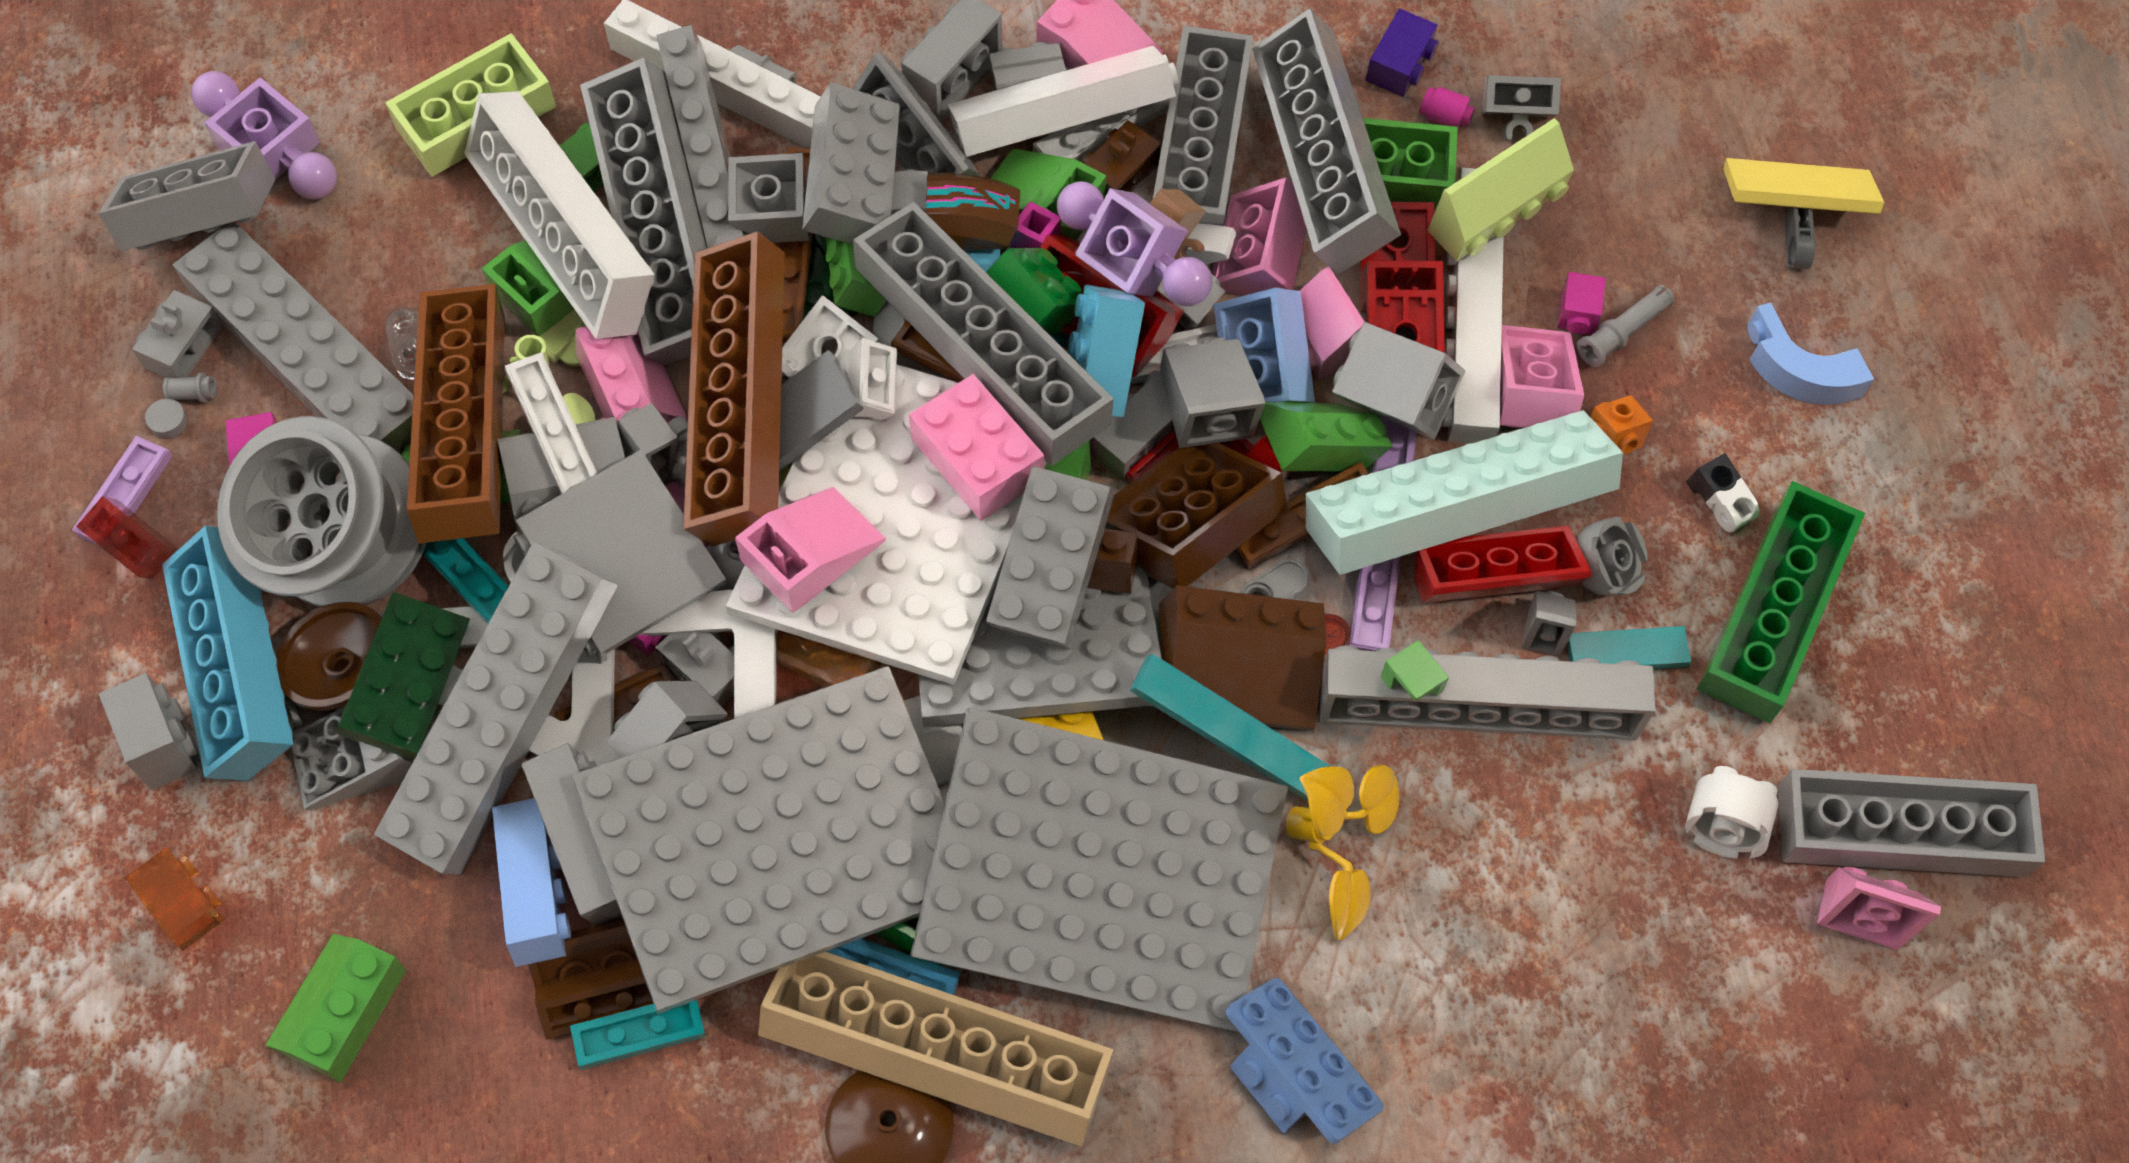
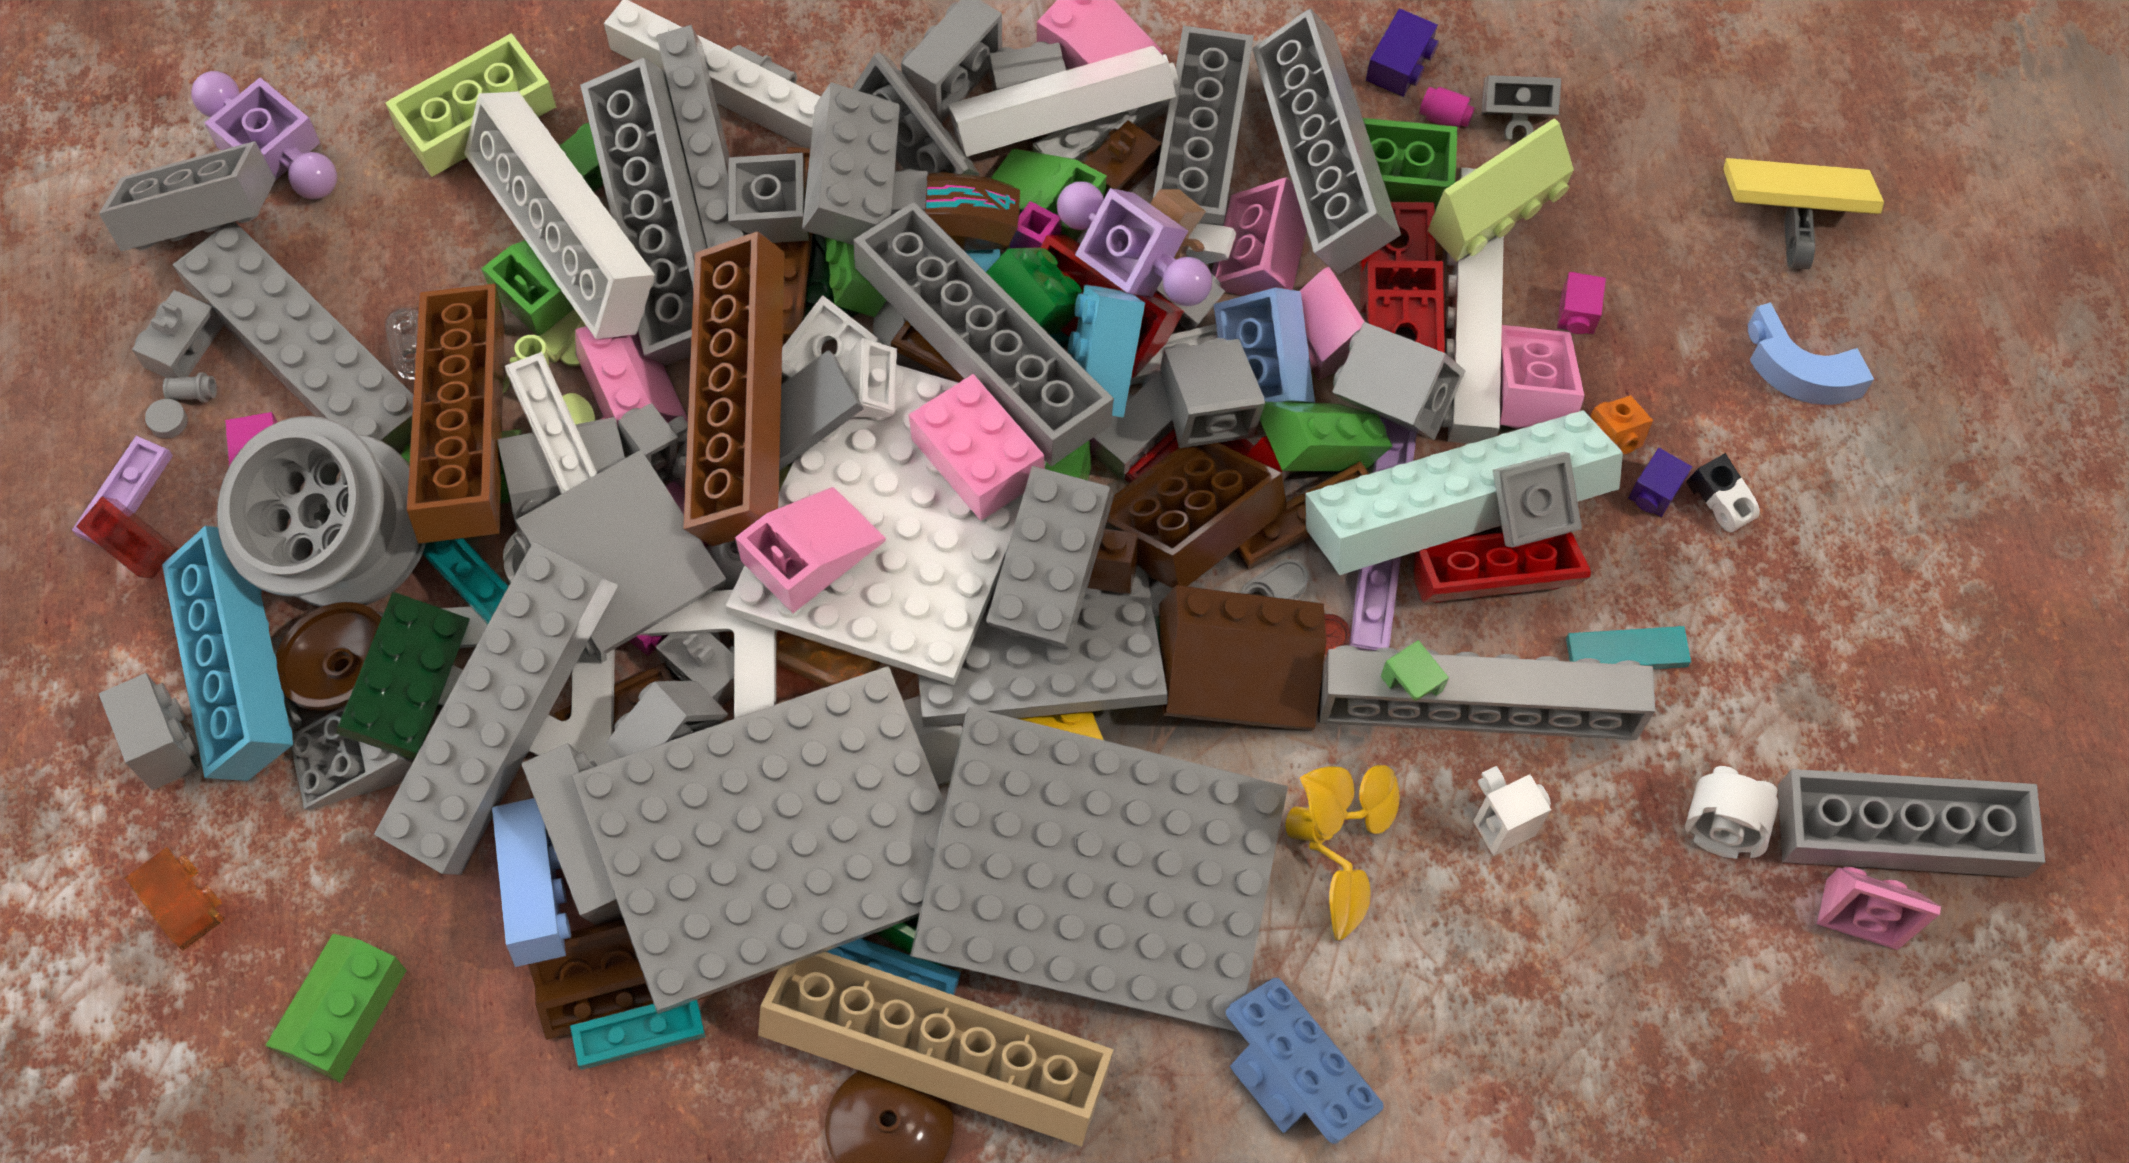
teal tile [1130,654,1330,802] -> none
light grey slope [1521,591,1577,657] -> none
light grey cylinder [1575,516,1647,596] -> none
light grey pin [1577,285,1674,367] -> none
green brick [1696,481,1865,724] -> none
none -> white brick [1473,766,1551,856]
none -> light grey tile [1493,452,1582,548]
none -> dark purple brick [1628,447,1692,518]

